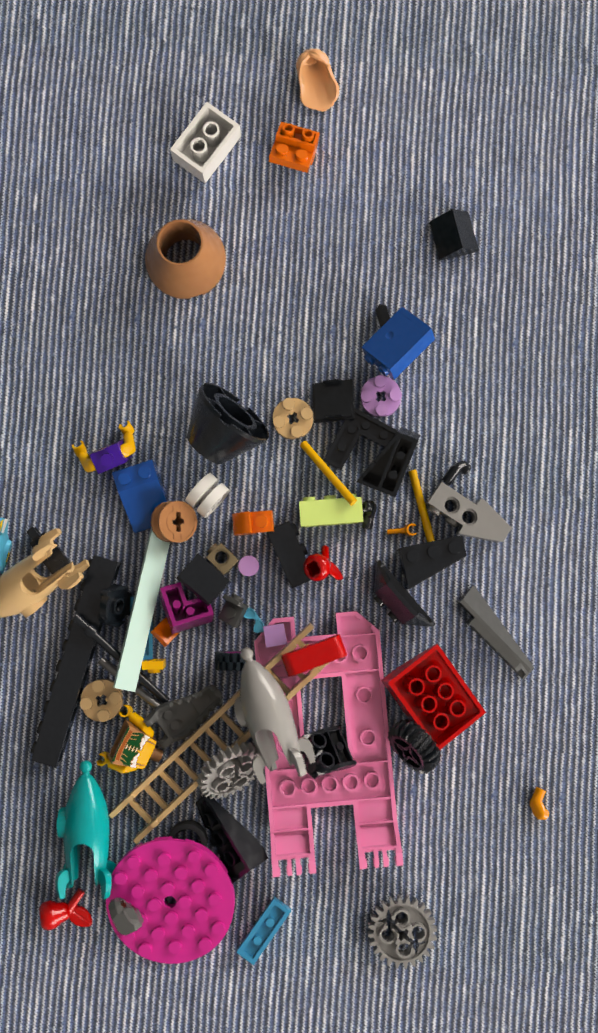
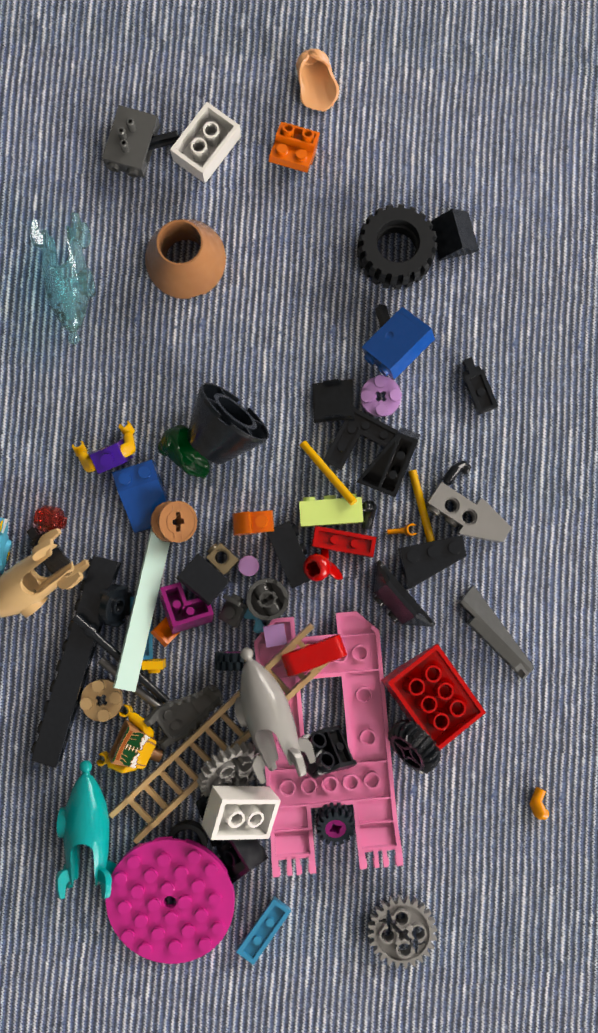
red piece [39,888,92,931] -> none
dark grey rock [108,898,144,936] -> none
white wheel [185,473,230,518] -> none
tan plate [273,398,313,440] -> none
none -> clear light blue piece [30,212,96,344]
none -> clear red head [34,505,67,533]
none -> dark grey piece [102,105,179,178]
none -> dark green hair [157,424,210,478]
none -> white brick [201,786,281,840]
none -> dark grey brick [246,578,289,621]
none -> red plate [311,526,377,558]
none -> black wheel [316,802,355,845]
none -> black tyre [357,204,437,290]
none -> black hinge [462,357,498,415]

